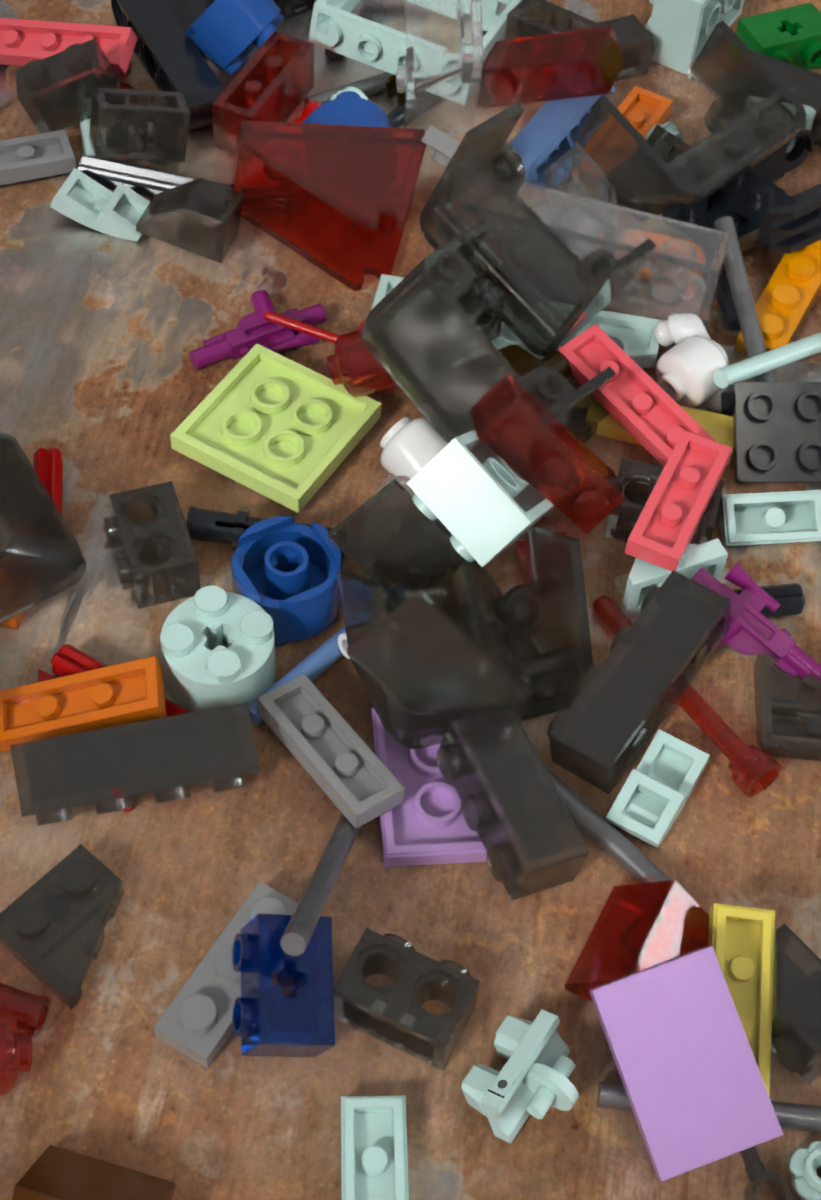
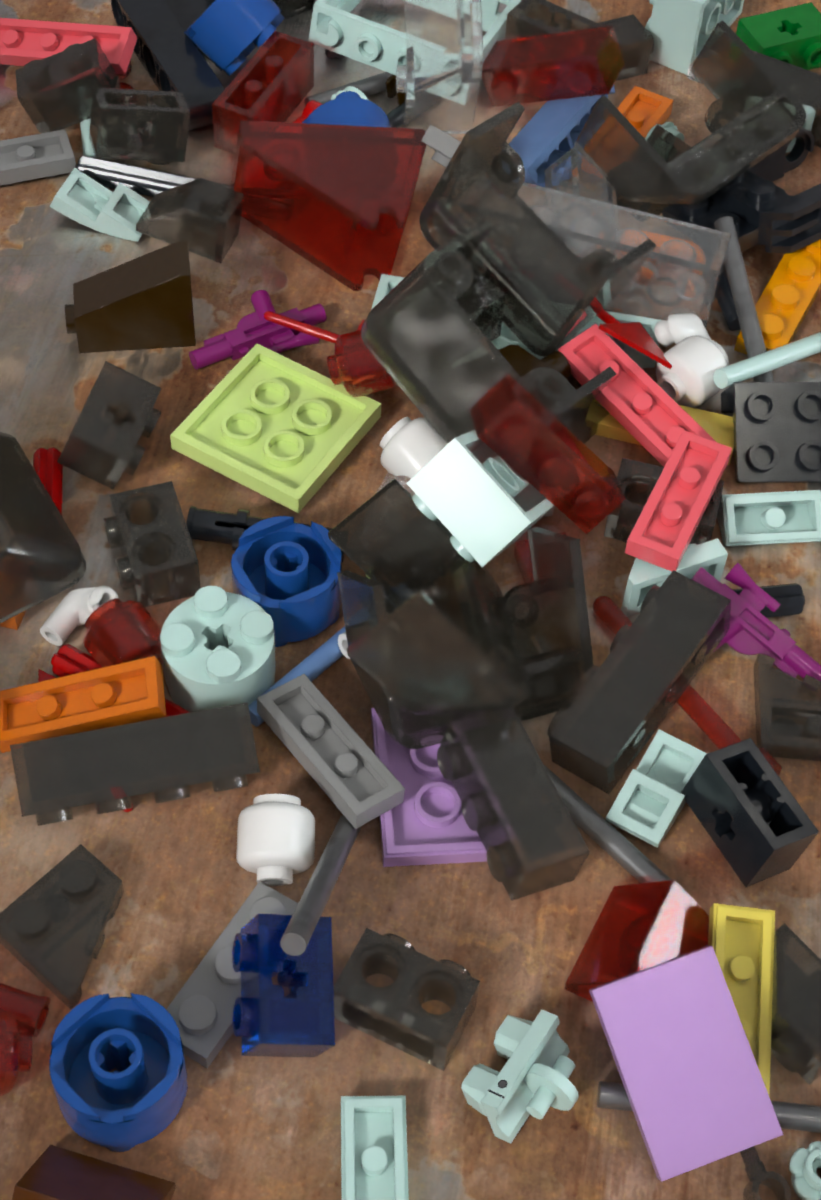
none -> white arm [40,586,119,646]
none -> blue brick [49,993,188,1152]
none -> clear smoke brick [57,361,162,490]
none -> dark brown slope [65,241,196,353]
none -> clear red head [83,598,163,667]
none -> white head [236,794,315,886]
none -> red piece [553,274,672,369]
none -> black brick [681,738,819,887]

